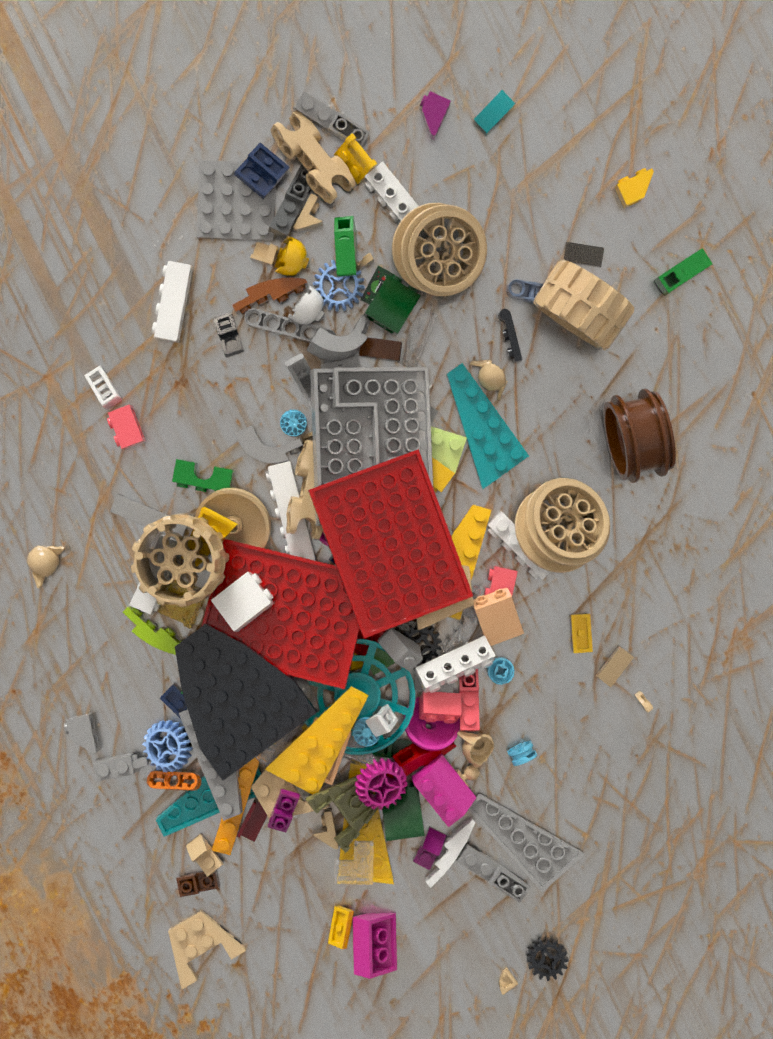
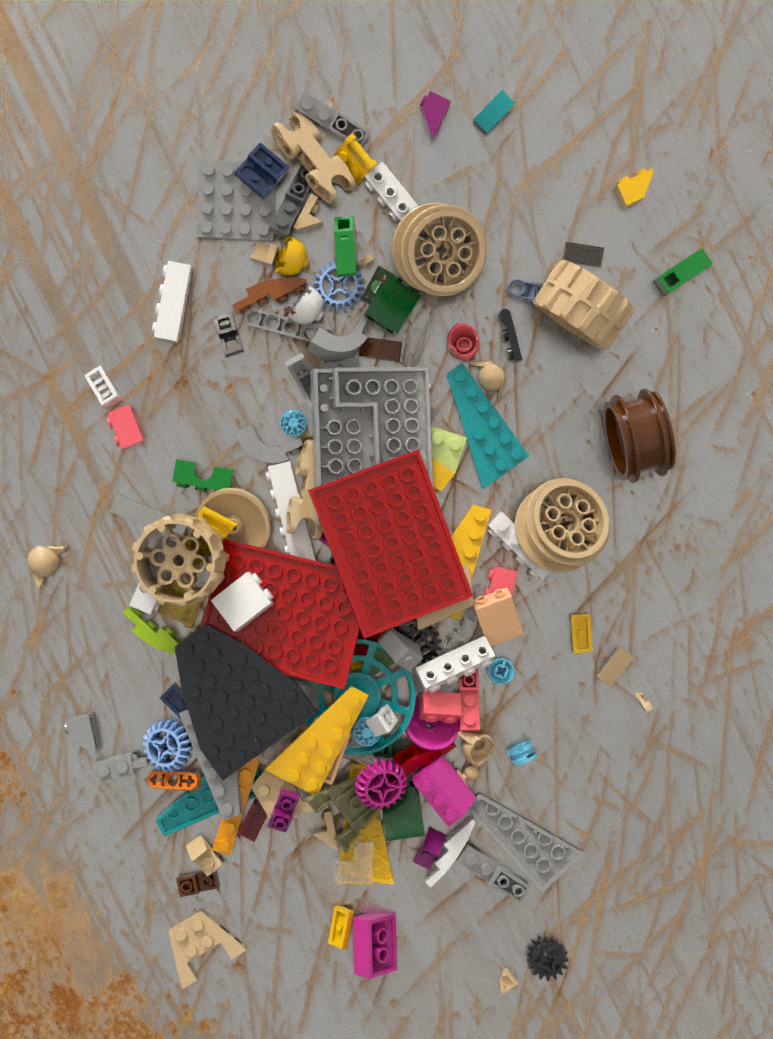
none -> coral hair [447,323,479,361]

